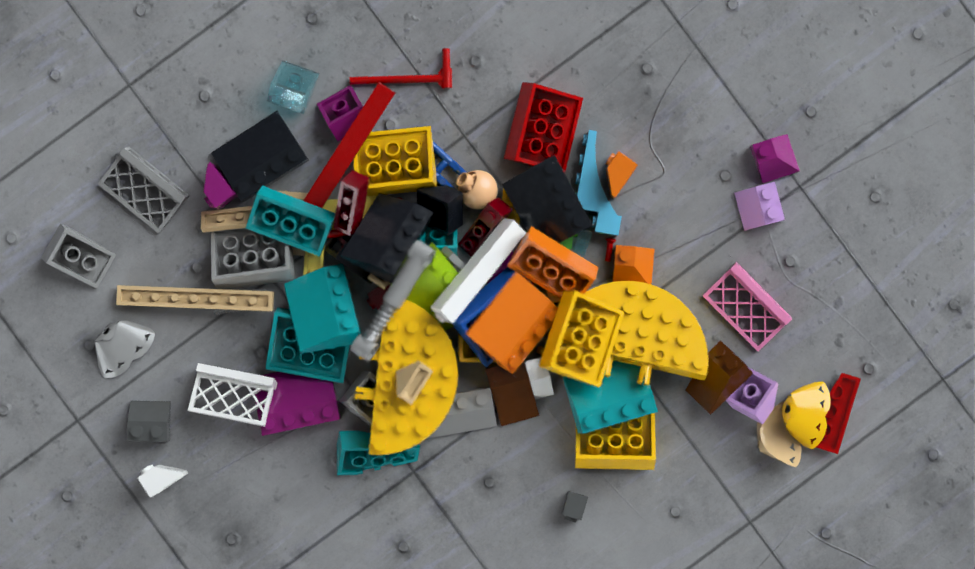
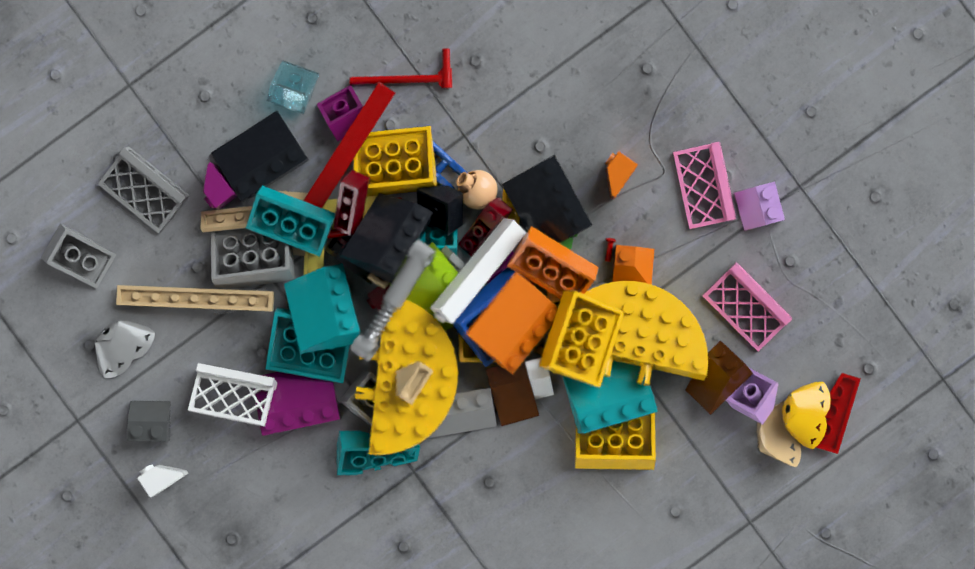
red slope [504,82,583,173] -> none
dark grey brick [562,491,588,522] -> none
clear light blue piece [573,230,593,256] -> none
medium azure arch [575,130,622,236] -> none
magenta slope [750,134,800,184] -> none
none -> bright pink fence [673,142,737,229]

